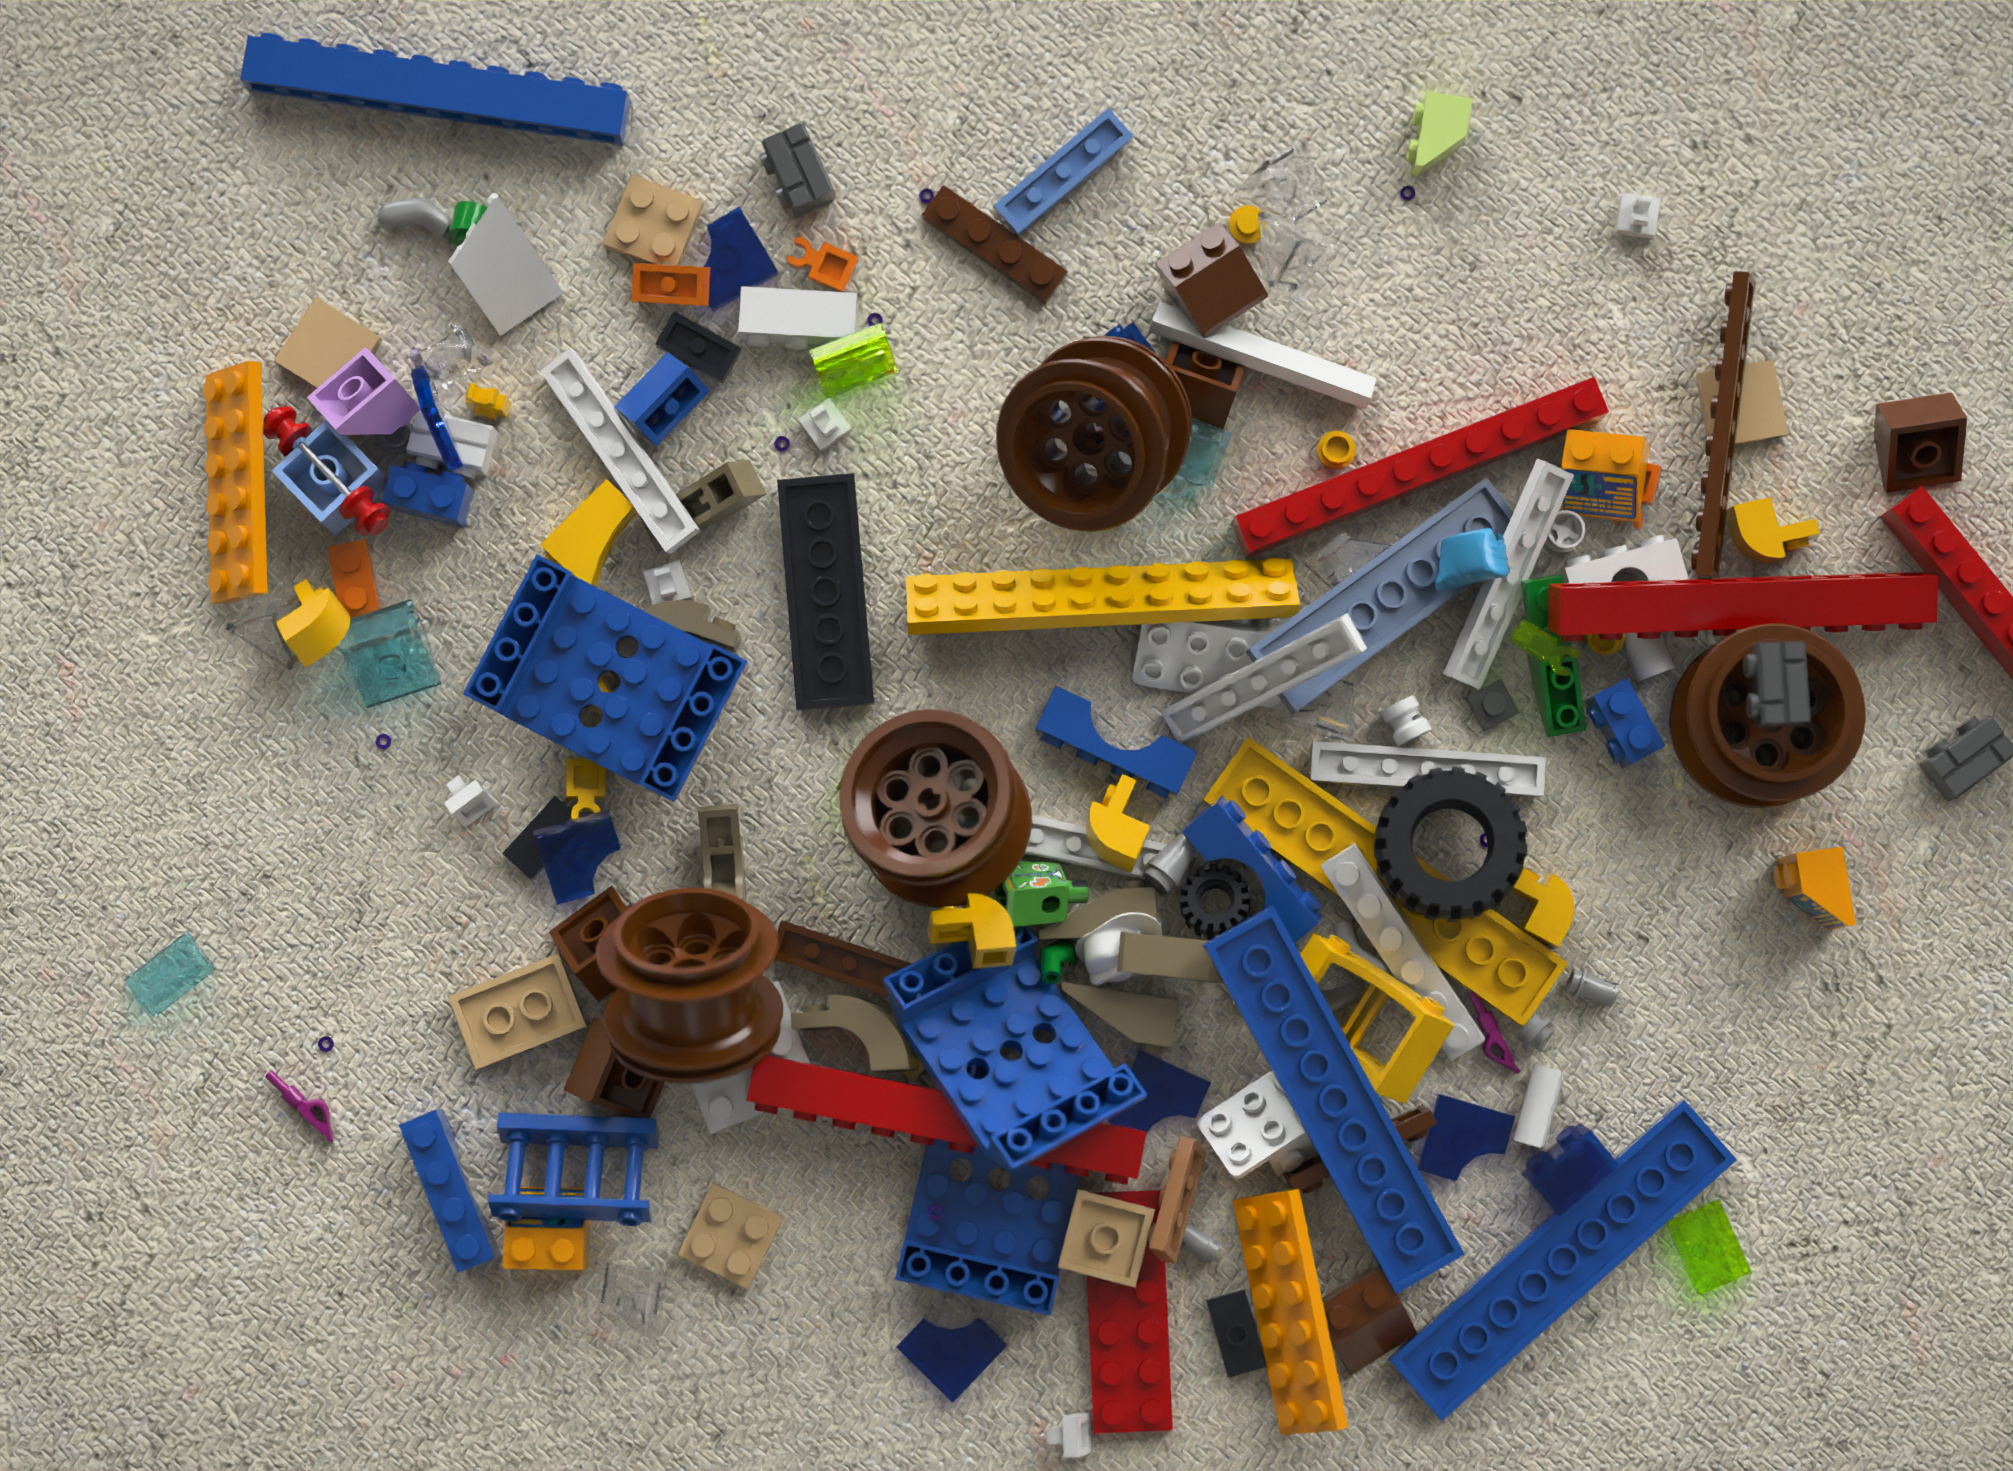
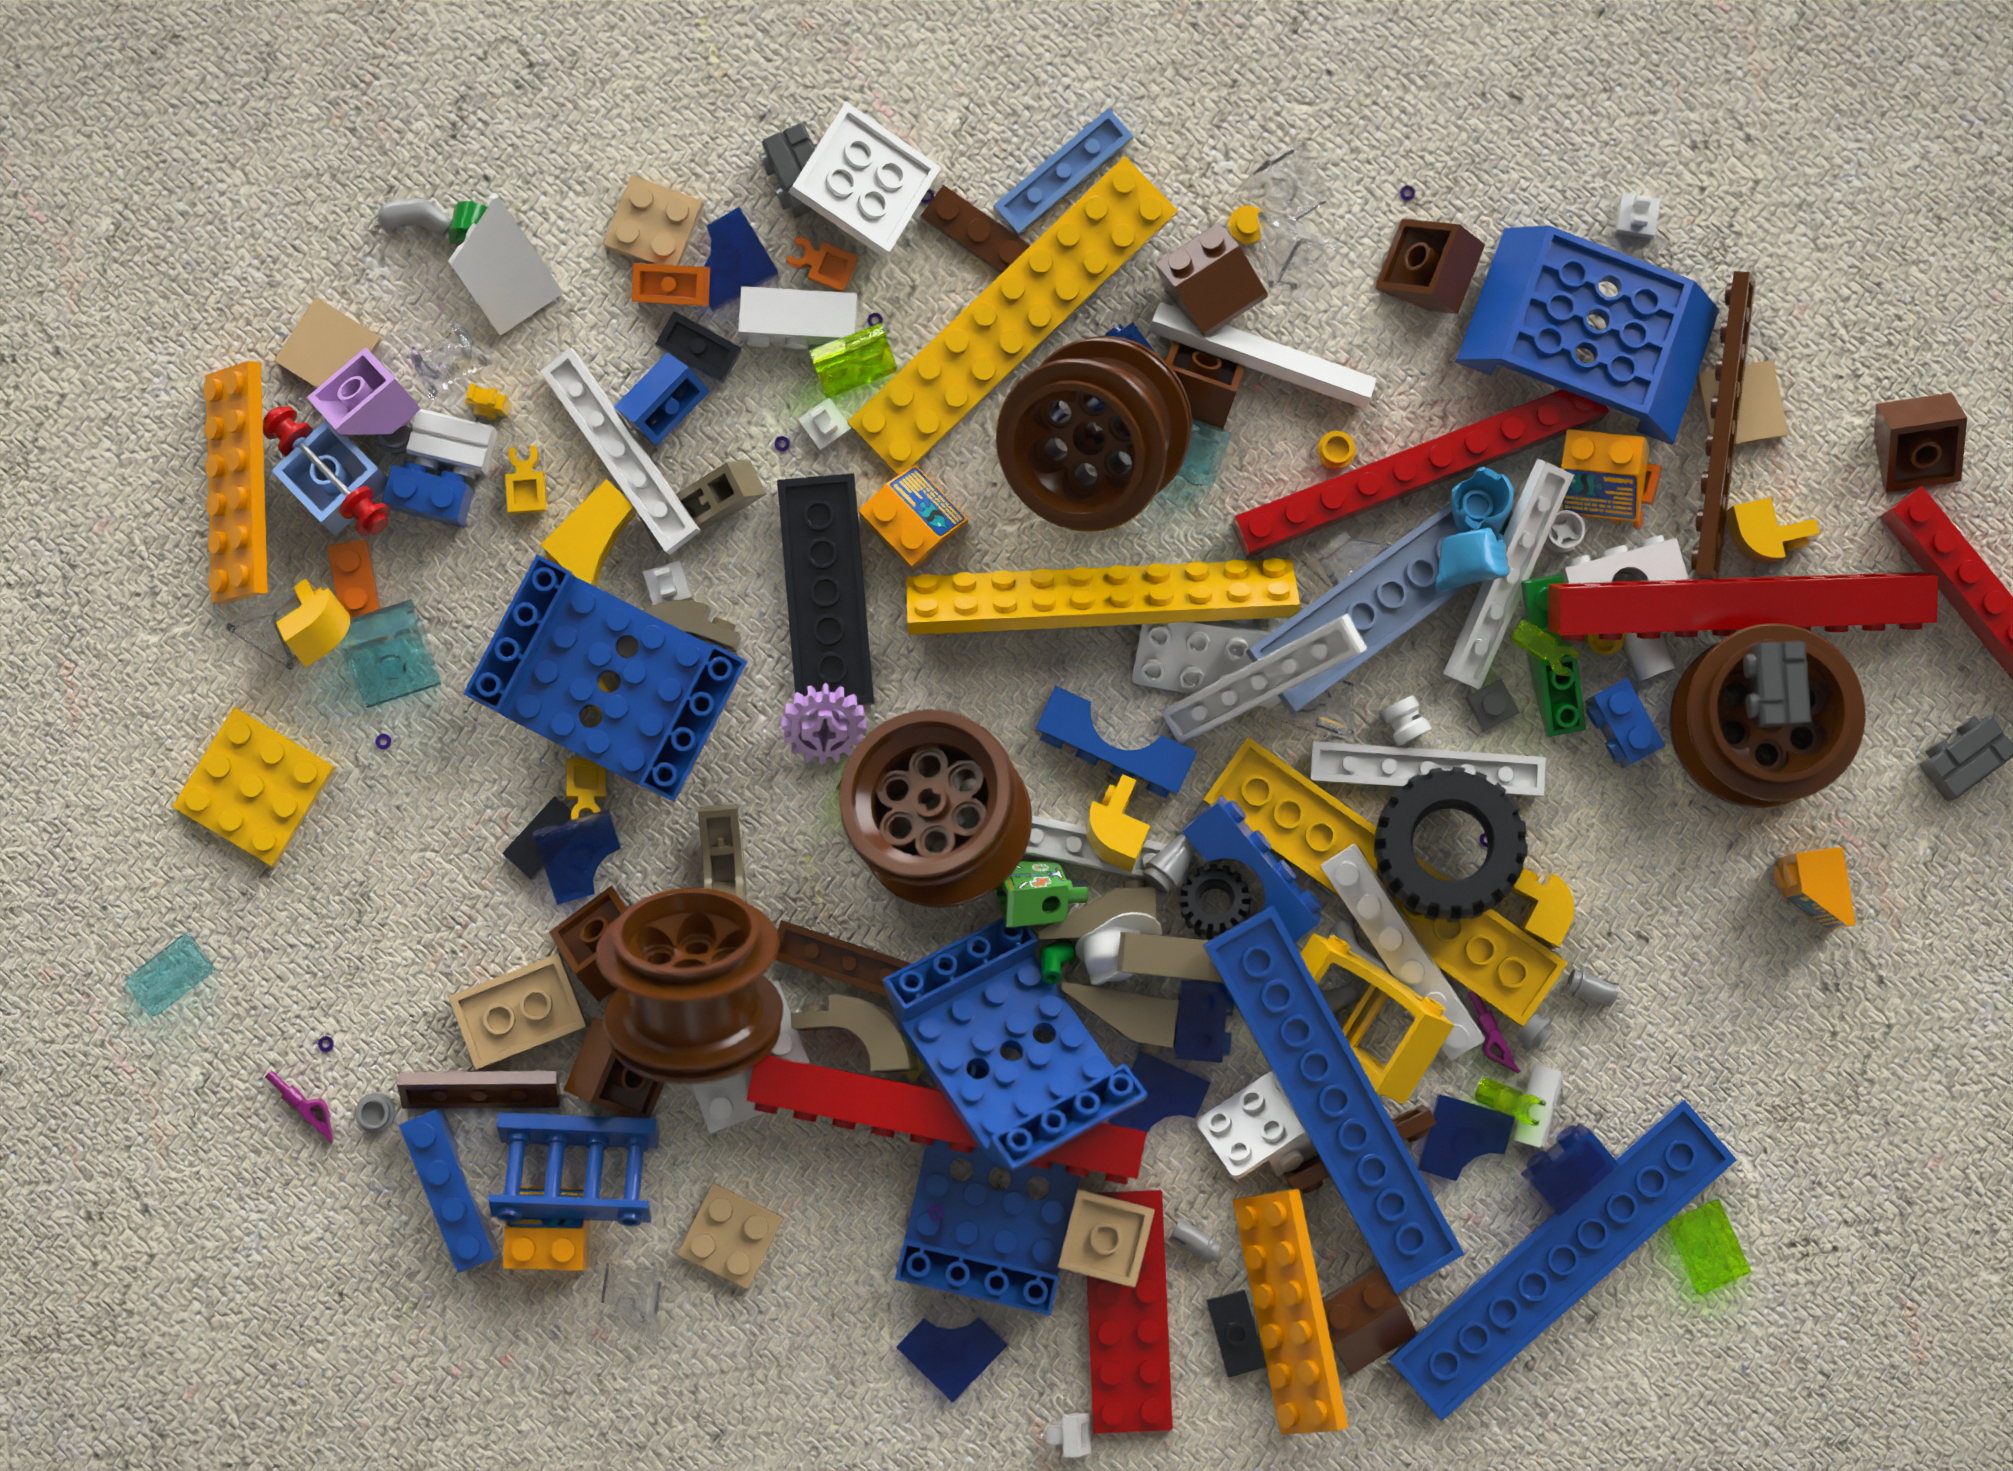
blue brick [240,33,631,146] -> none
clear blue tile [410,365,463,471] -> none
white tile [444,775,497,828] -> none
yellow brick [927,894,1017,969] -> none
medium nougat plate [1148,1136,1206,1264] -> none
yellowish green slope [1406,91,1472,176] -> none
none -> yellow plate [172,707,336,867]
none -> light grey plate [355,1093,395,1133]
none -> reddish brown plate [397,1070,561,1109]
none -> yellow plate [505,445,548,515]
none -> lavender gear [782,684,867,765]
none -> white plate [788,102,941,258]
none -> yellow plate [847,156,1178,476]
none -> light orange slope [858,465,968,573]
none -> clear blue brick [1173,980,1234,1063]
none -> reddish brown slope [1374,219,1485,314]
none -> dark azure hair [1451,467,1517,540]
none -> blue slope [1455,226,1720,445]
none -> clear neon green bar [1475,1078,1547,1126]

